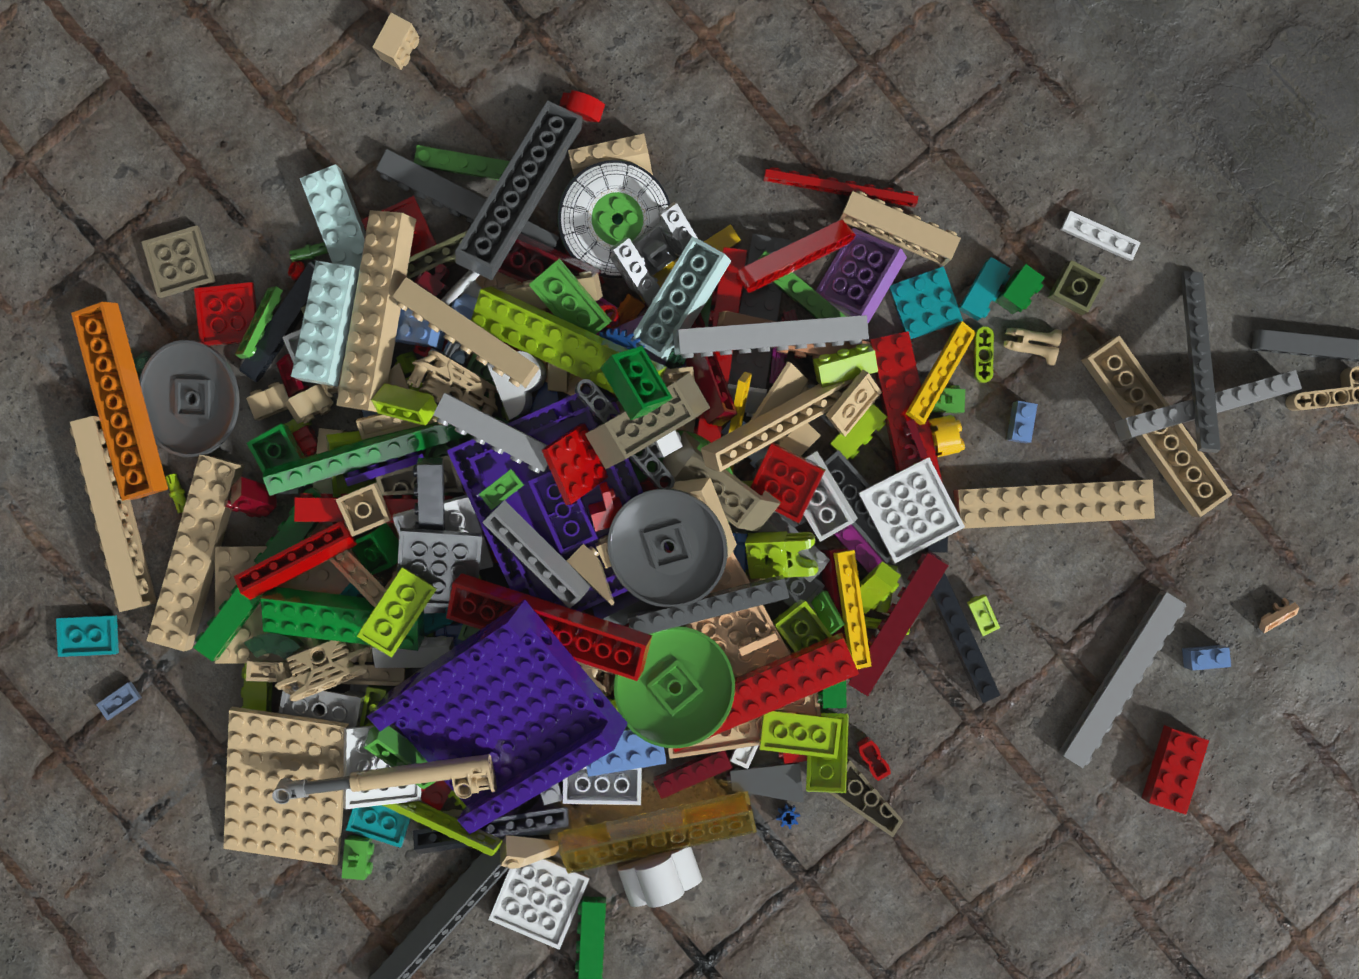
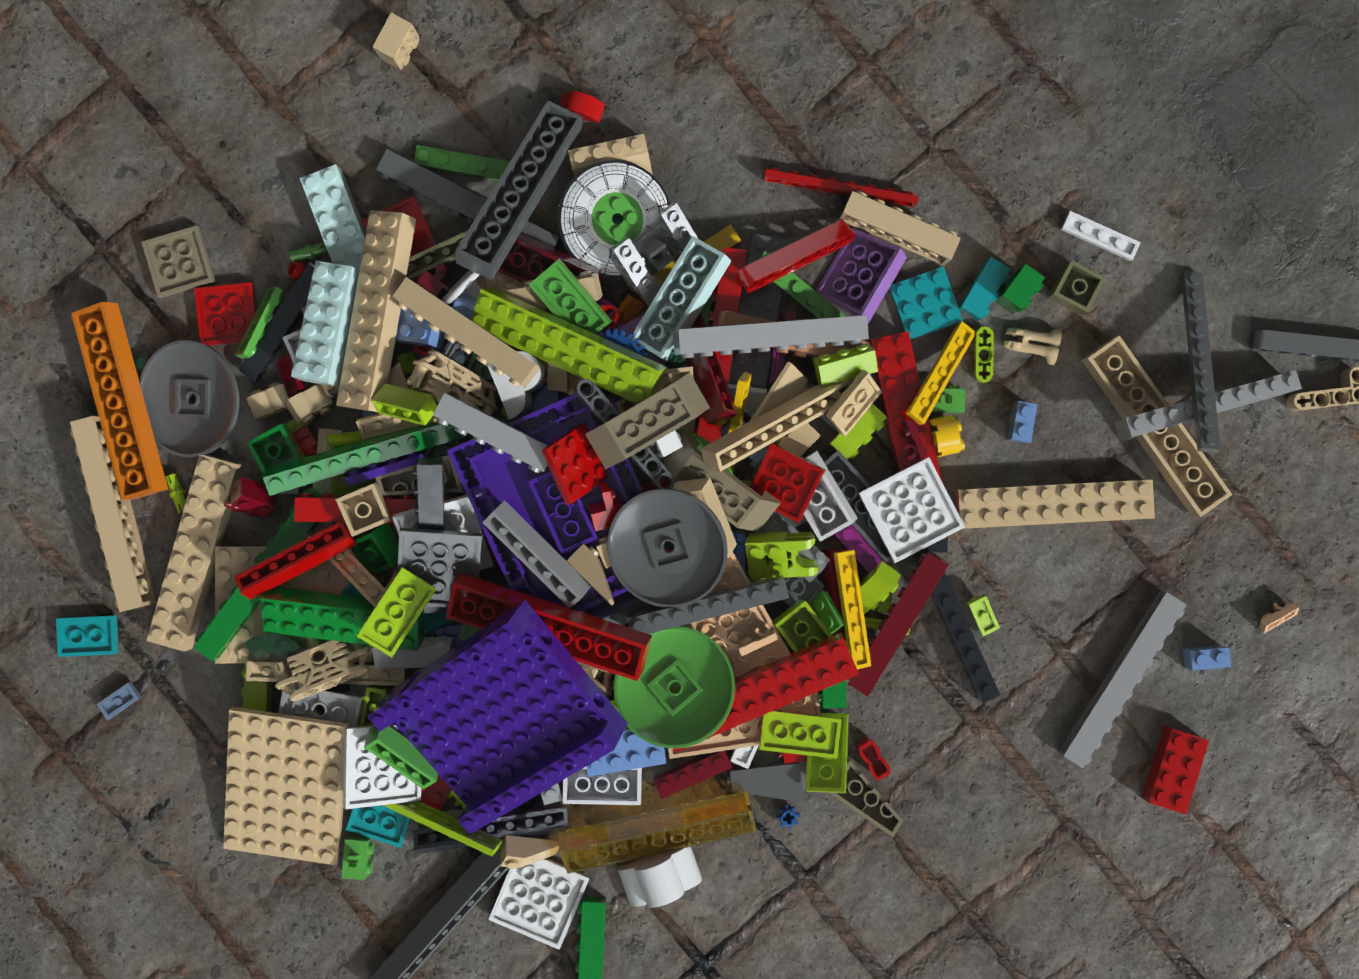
tan piece [272,754,497,804] -> none
bright green plate [479,469,524,510] -> none
green slope [600,346,673,420] -> none

